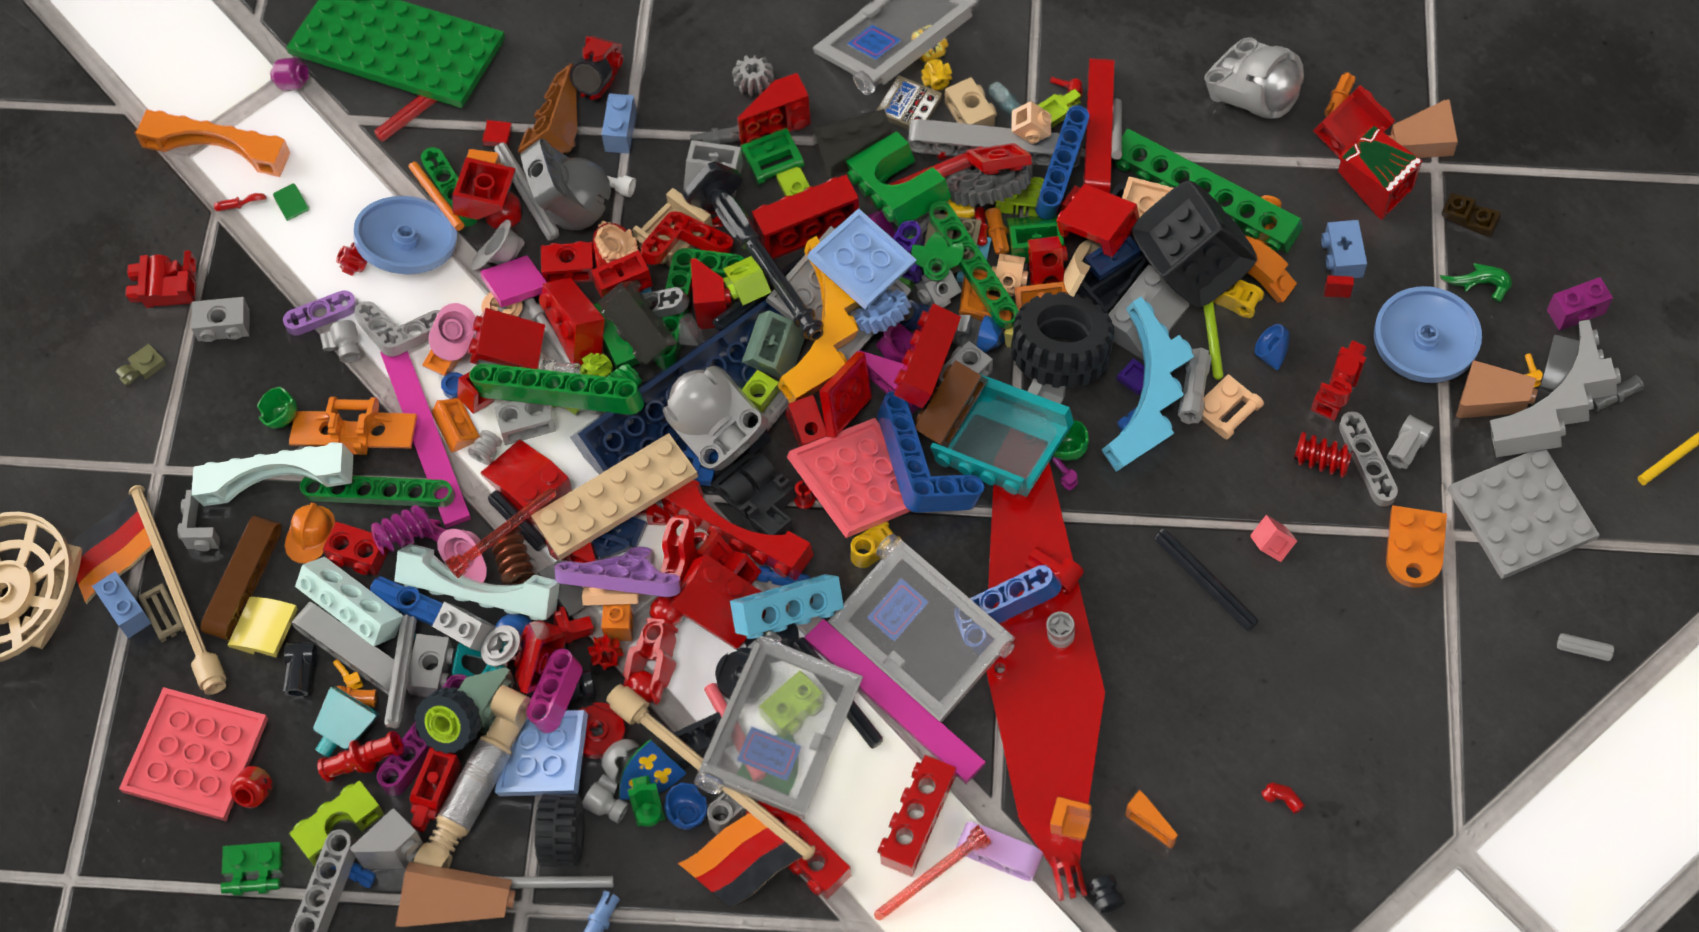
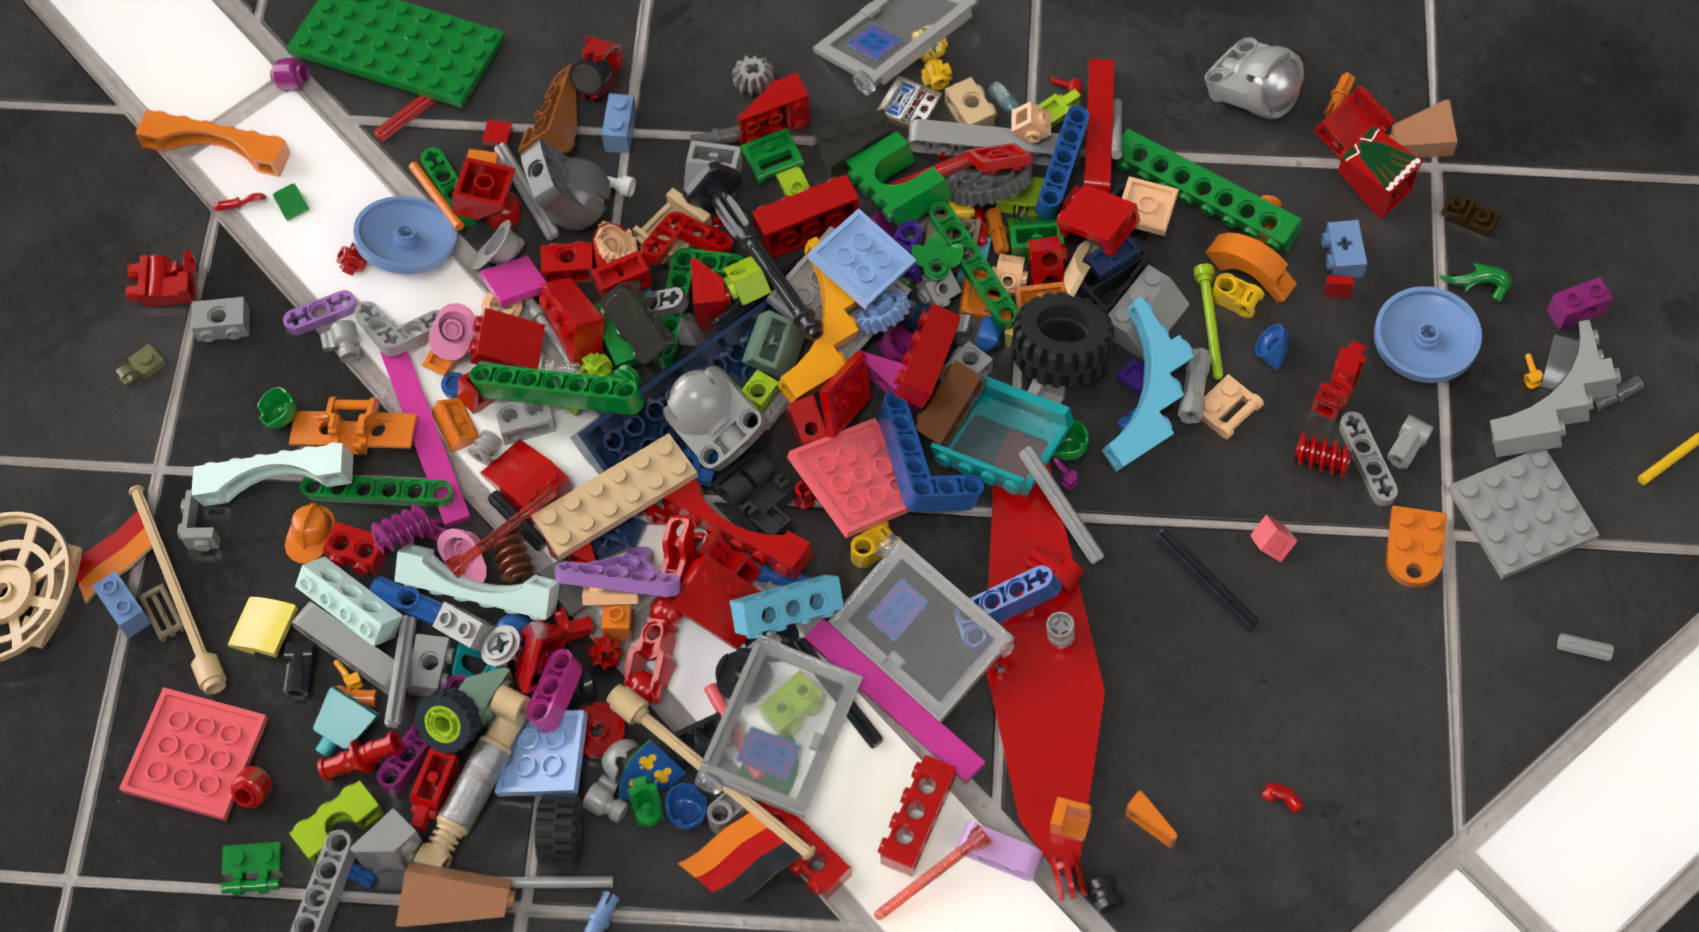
reddish brown beam [200,515,282,641] -> none
black piece [1131,180,1257,307] -> none
nougat slope [1456,360,1538,418] -> none
none -> light grey axle [1019,446,1104,564]

